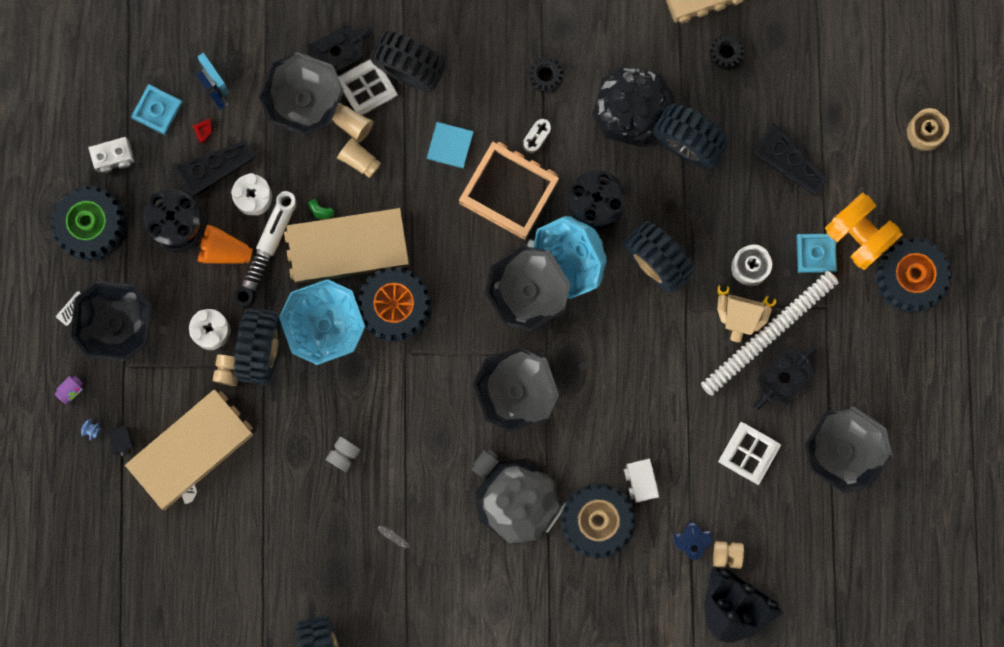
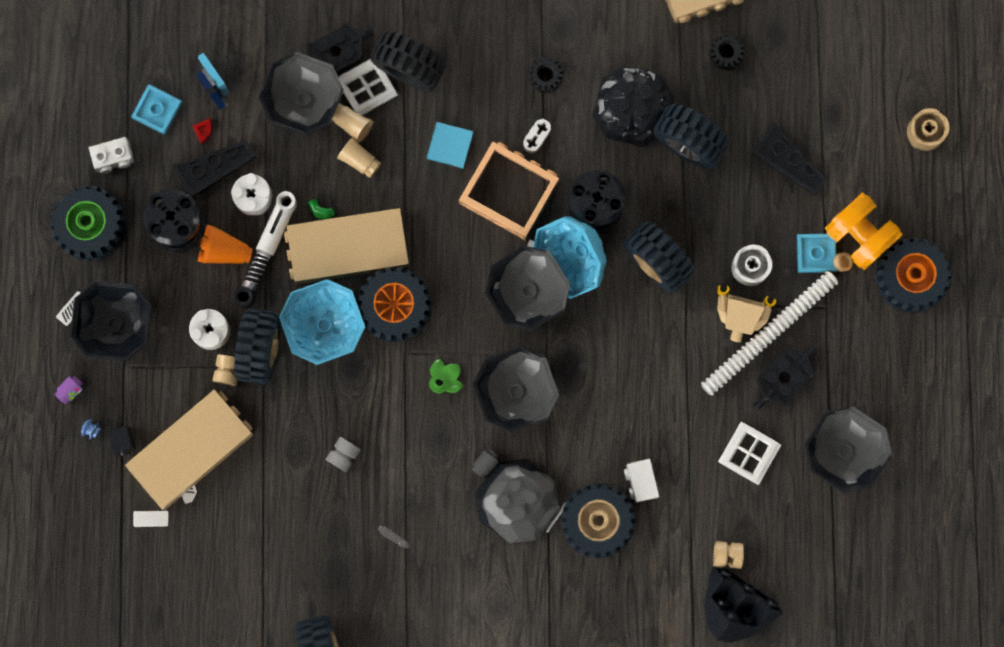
dark blue plate [673,521,712,560] -> none
none -> white sticker [133,511,168,527]
none -> bright green plate [429,359,463,394]
none -> tan tile [833,252,853,272]

